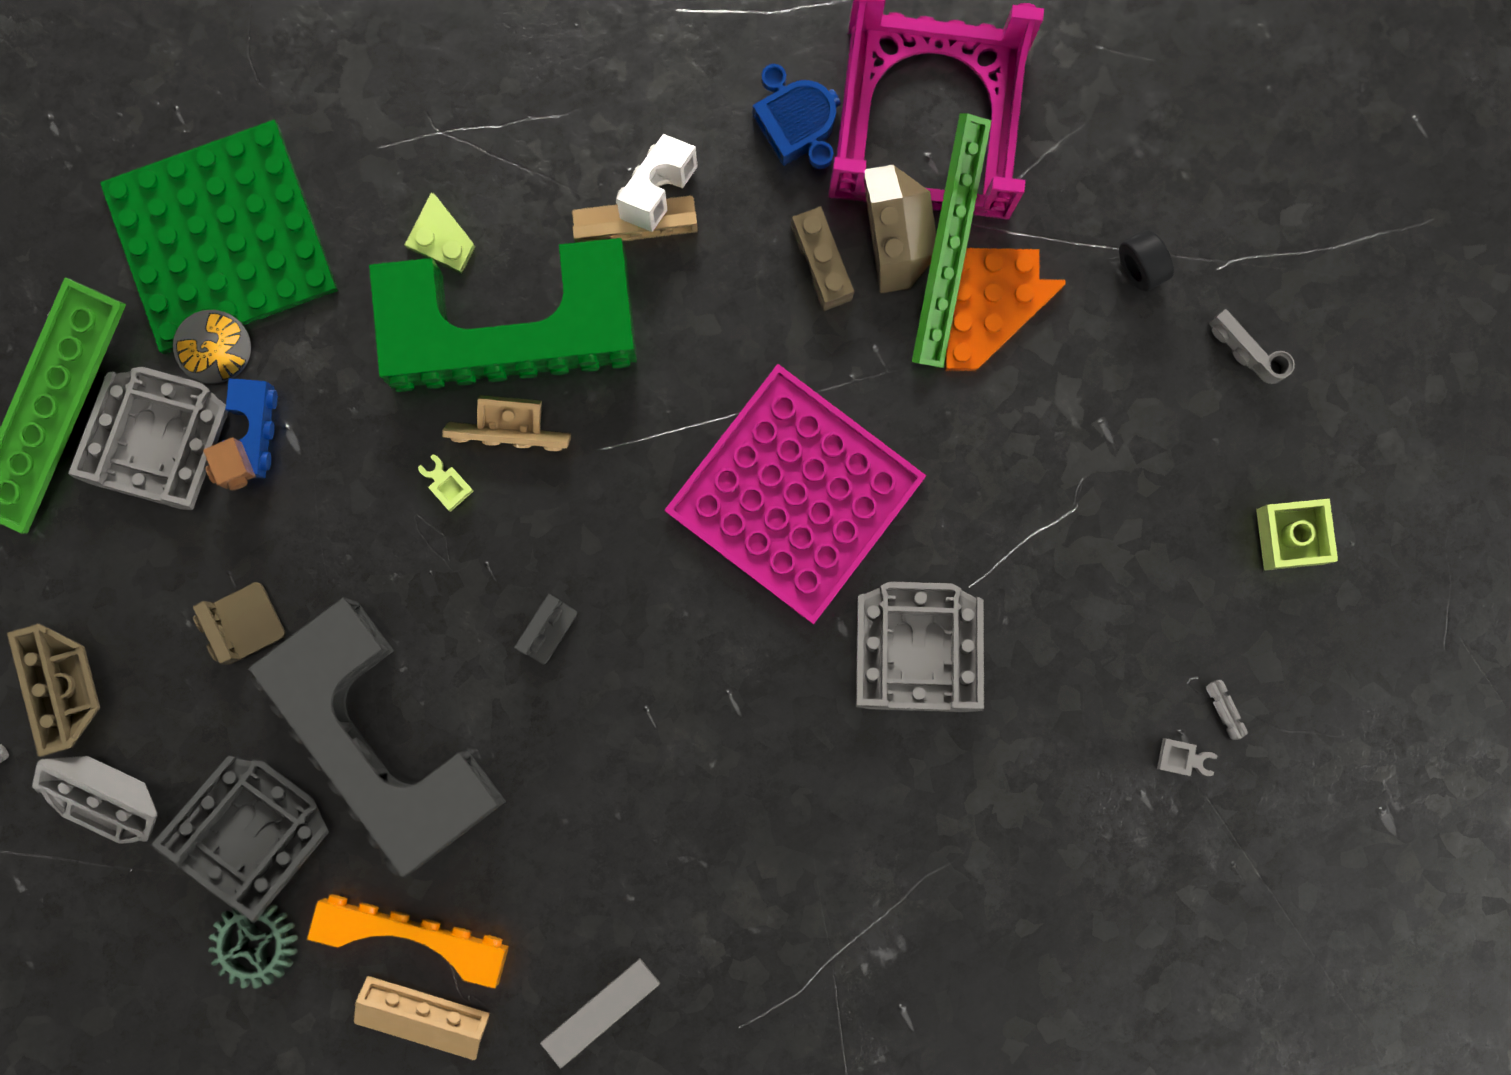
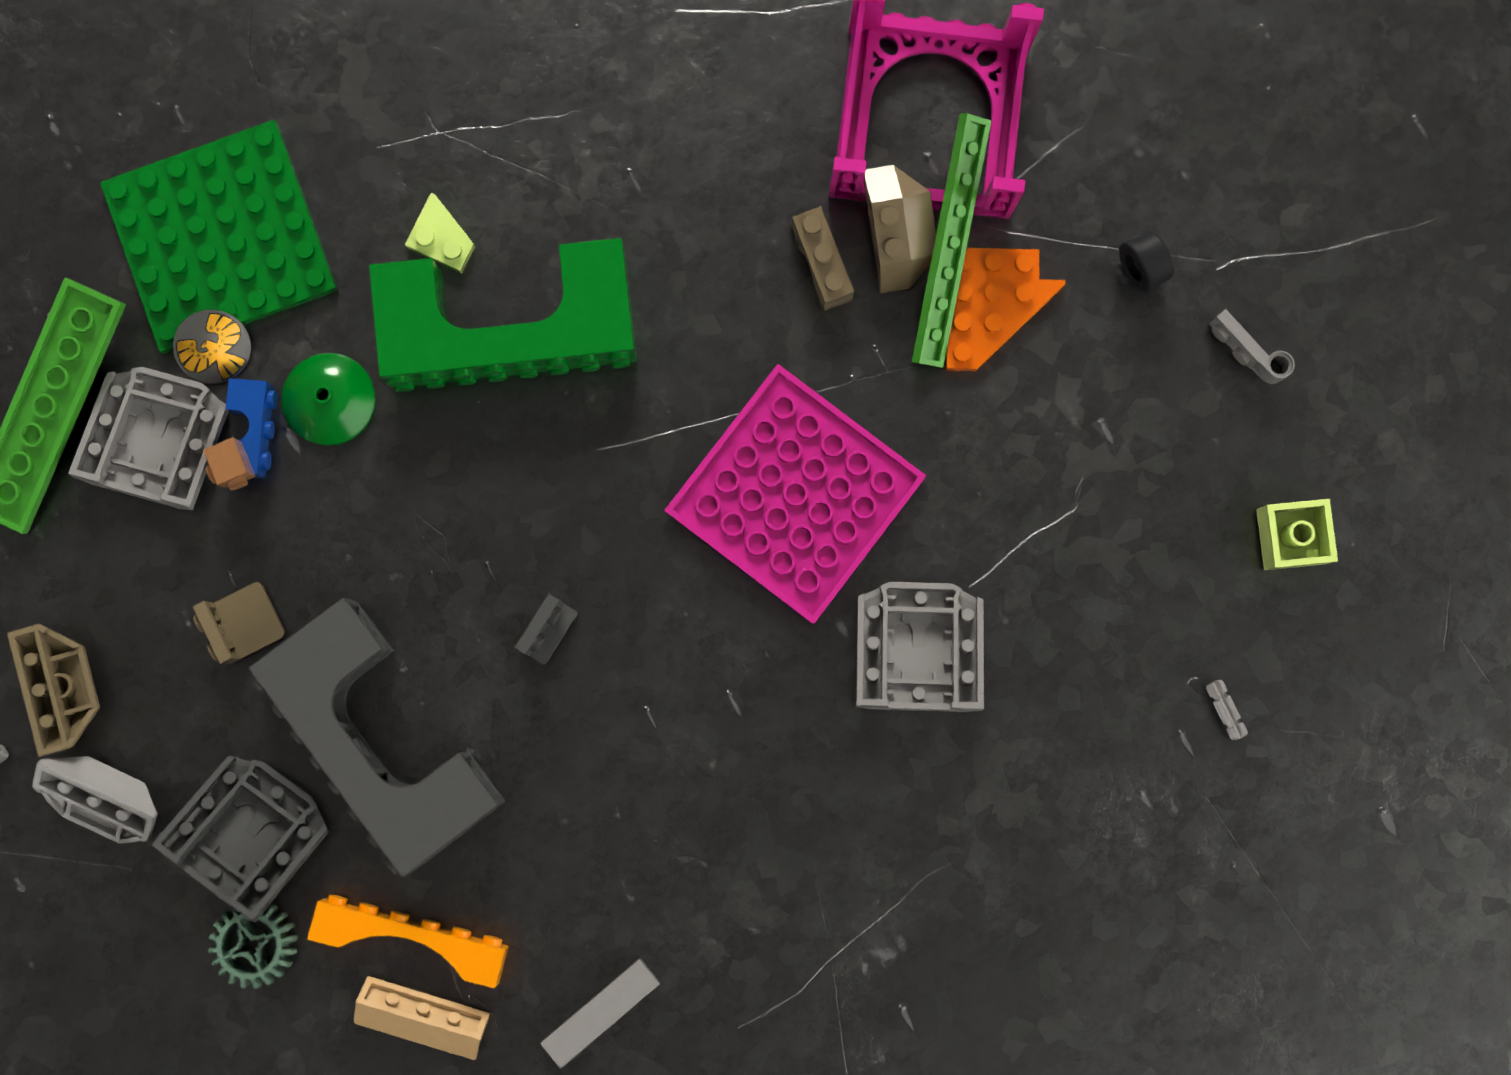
yellowish green plate [418,454,474,512] -> none
tan bracket [442,395,571,451] -> none
tan panel [572,196,698,243] -> none
white arch [616,134,697,232] -> none
blue piece [752,64,841,169] -> none
light grey plate [1157,738,1217,776] -> none
none -> green dish [281,353,376,446]

